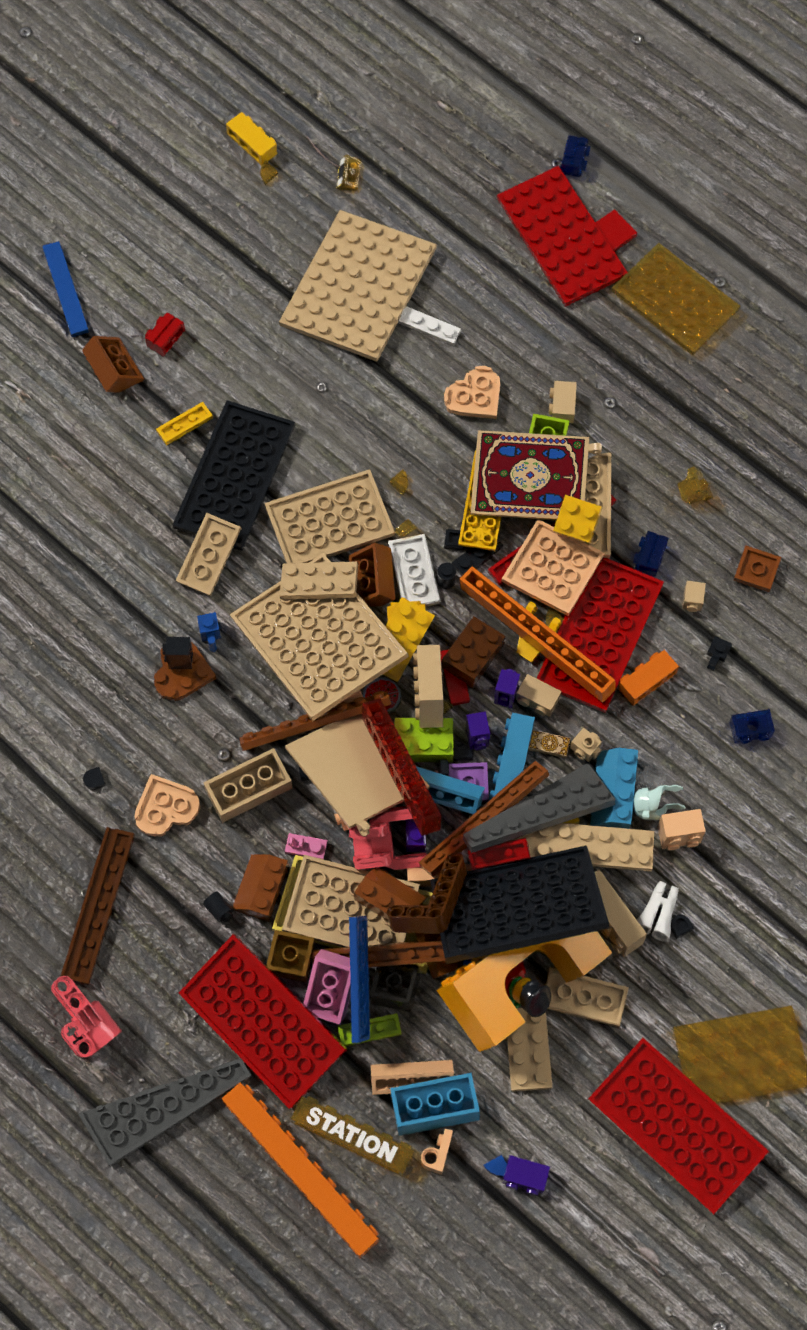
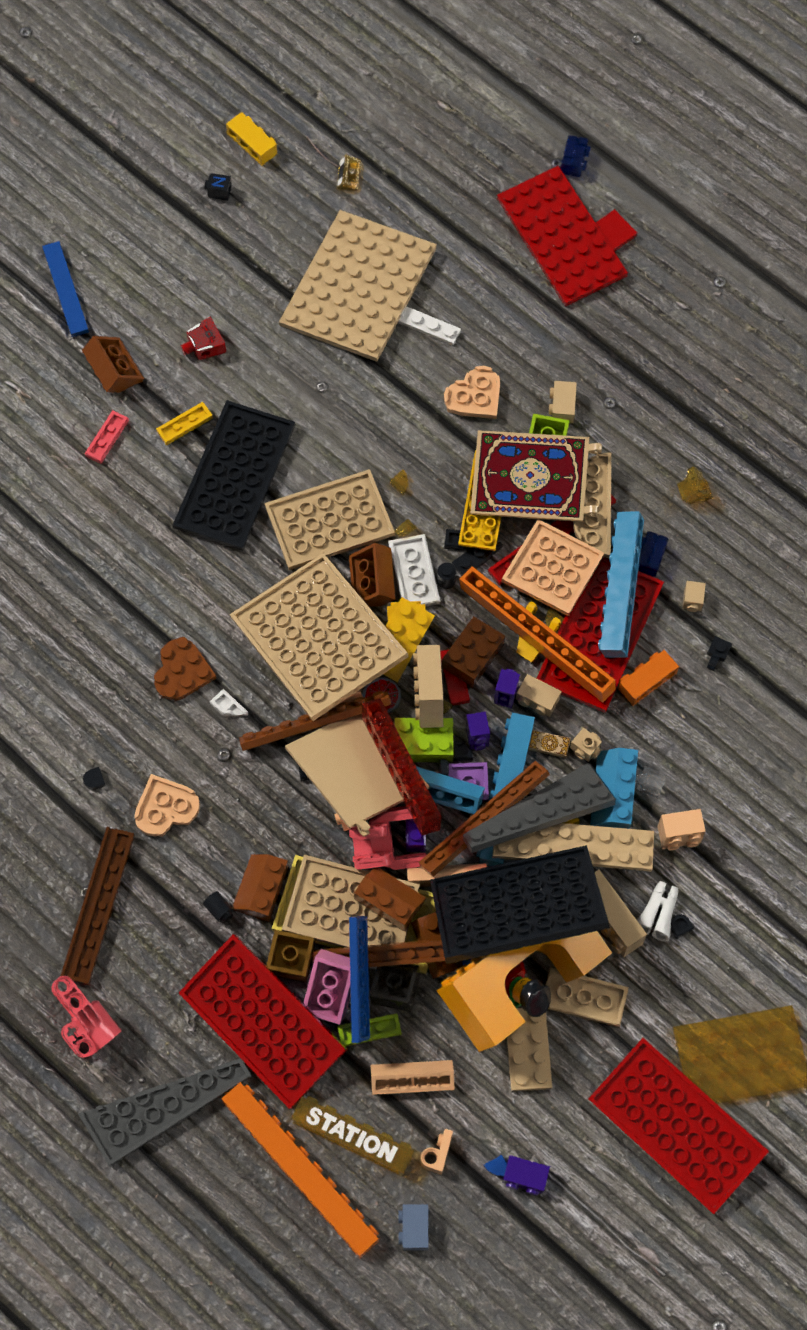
red brick [145,312,185,356] -> none
black brick [162,637,193,669] -> none
tan plate [176,513,242,596] -> none
blue brick [197,612,221,652] -> none
tan brick [203,748,293,823] -> none
clear yellow tile [260,161,278,185] -> none
tan plate [279,561,358,600] -> none
bright pink plate [285,833,328,860] -> none
reddish brown beam [387,852,467,934] -> none
dark azure slope [390,1073,480,1136] -> none
red tile [468,838,531,870] -> none
yellow brick [553,495,602,544] -> none
clear yellow plate [612,243,741,355] -> none
light aqua hair [633,785,686,821] -> none
clear blue brick [729,709,775,744] -> none
dark orange plate [733,545,781,592] -> none
none -> coral tile [84,410,129,464]
none -> red torso [180,317,227,360]
none -> black brick [204,173,232,201]
none -> white tile [210,689,249,717]
none -> sand blue brick [399,1204,428,1251]
none -> dark azure brick [598,511,644,658]

